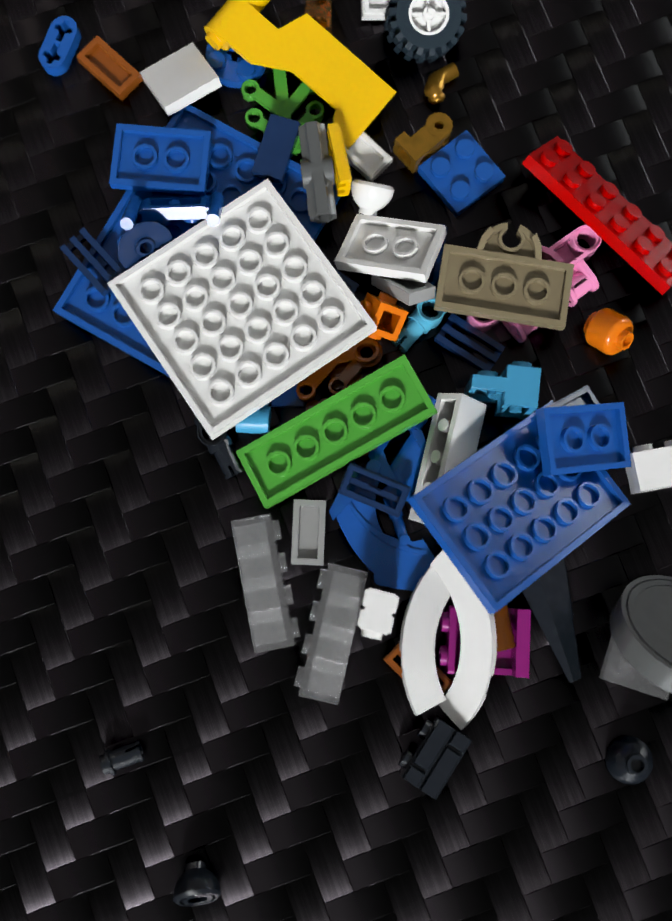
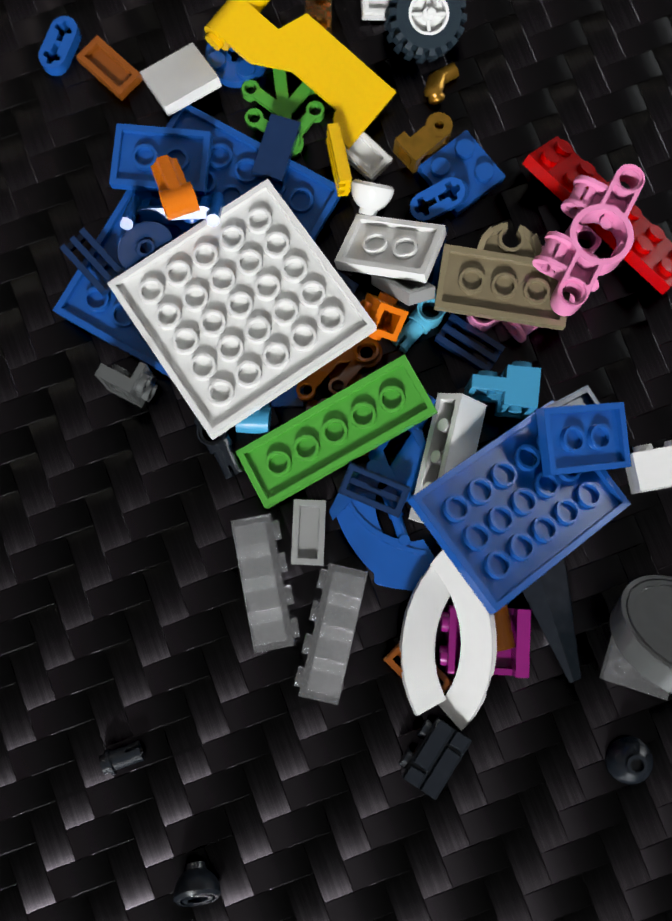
dark grey piece [298,121,337,224] -> none
white brick [356,588,399,640] -> none
orange head [584,308,634,355] -> none
none -> dark grey bracket [94,362,157,408]
none -> orange piece [150,155,200,221]
none -> blue beam [410,177,469,222]
none -> bright pink piece [532,164,645,317]

